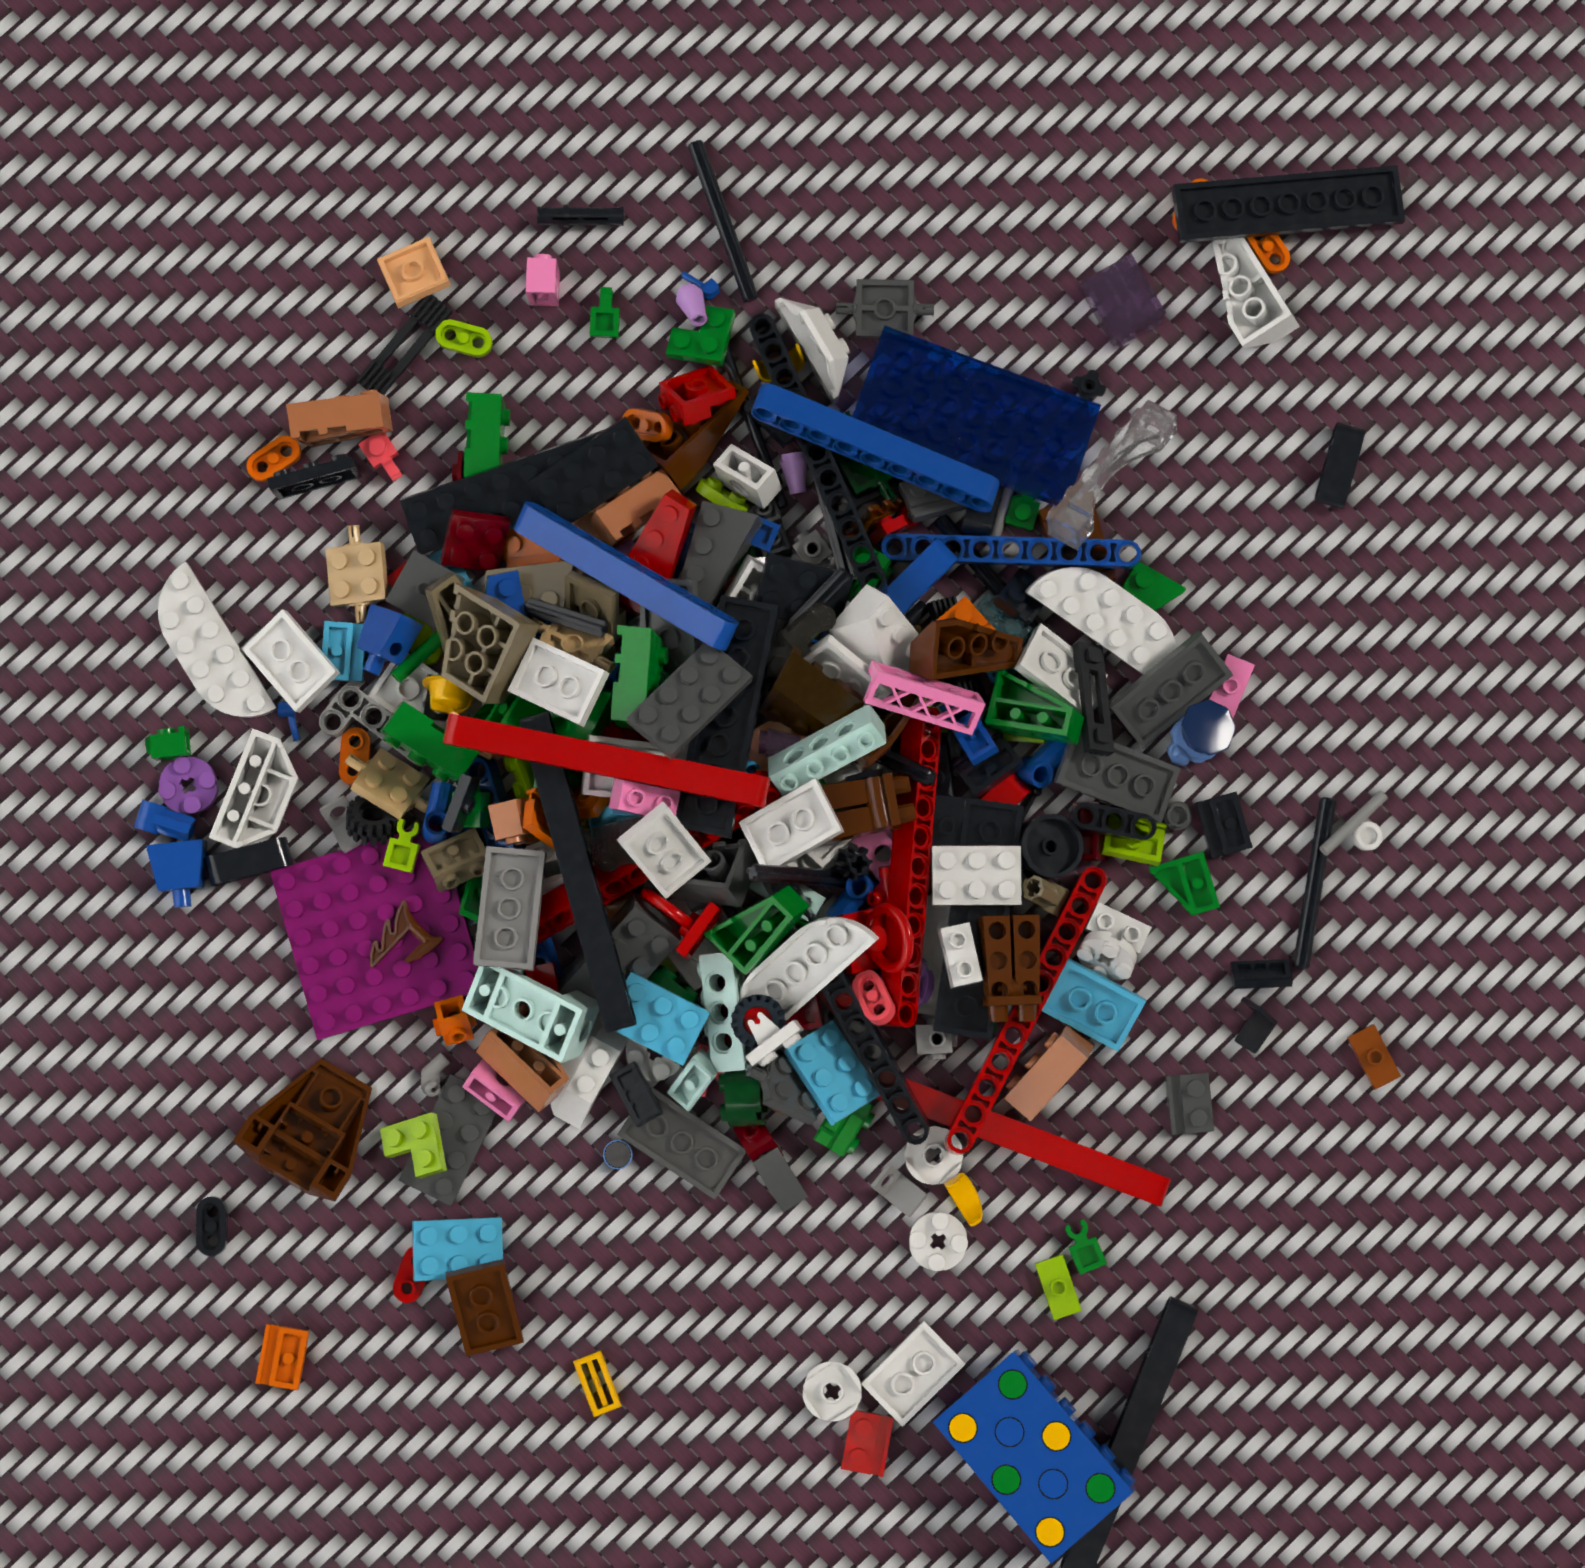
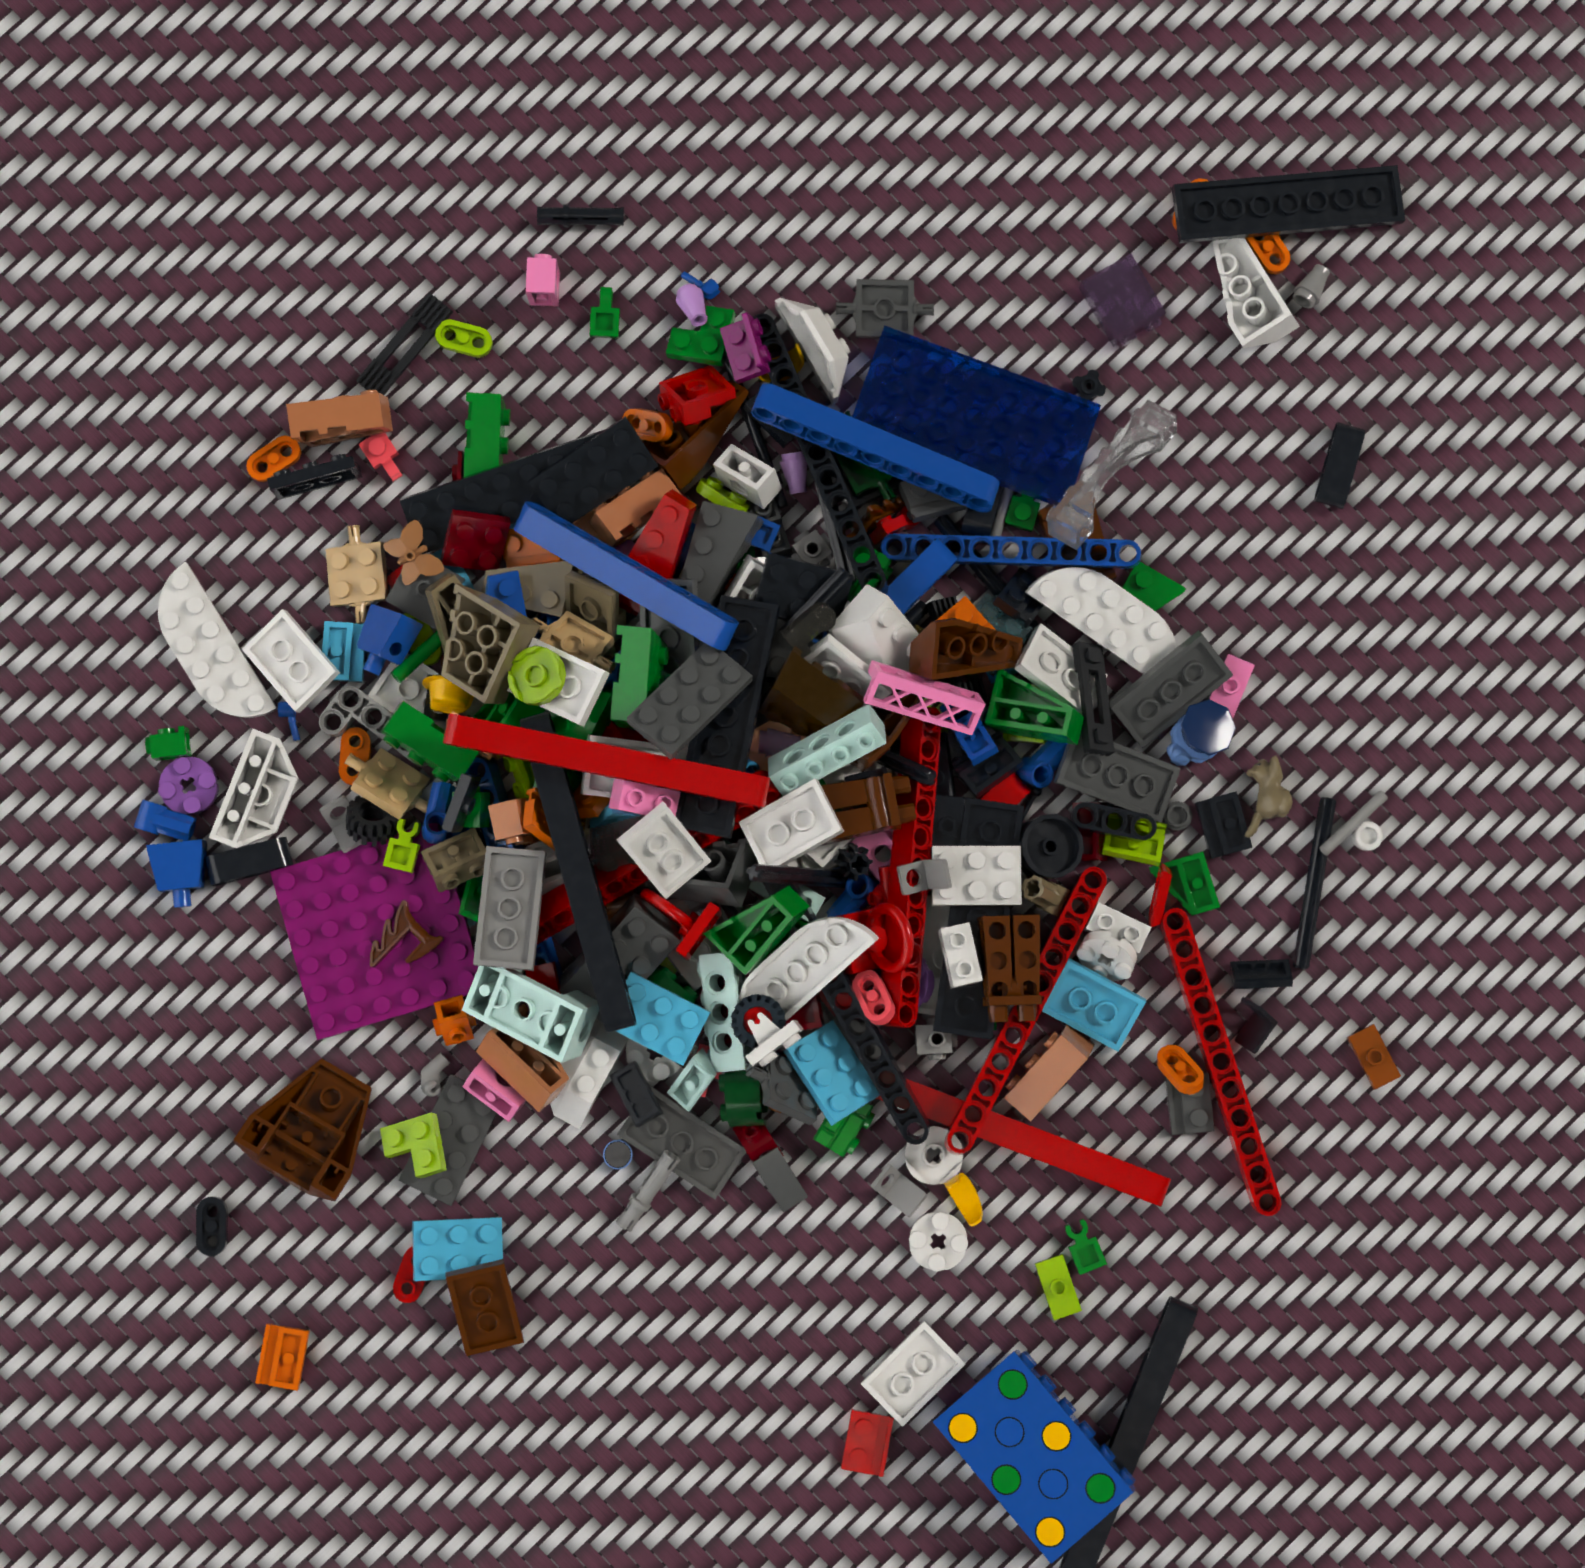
light nougat plate [377,237,451,309] -> none
black axle [524,597,608,637] -> none
yellow tile [573,1350,622,1417] -> none
black axle [688,140,758,302] -> none
white plate [803,1362,862,1422] -> none
none -> medium nougat piece [383,520,445,585]
none -> lime tile [507,646,566,706]
none -> light grey pin [616,1150,680,1232]
none -> magenta bracket [720,312,771,384]
none -> light grey bracket [897,859,952,895]
none -> red tile [1148,863,1172,927]
none -> orange plate [1157,1045,1204,1095]
none -> red beam [1160,908,1282,1216]
none -> dark tan animal [1245,756,1293,838]
none -> light grey cone [1293,264,1330,309]

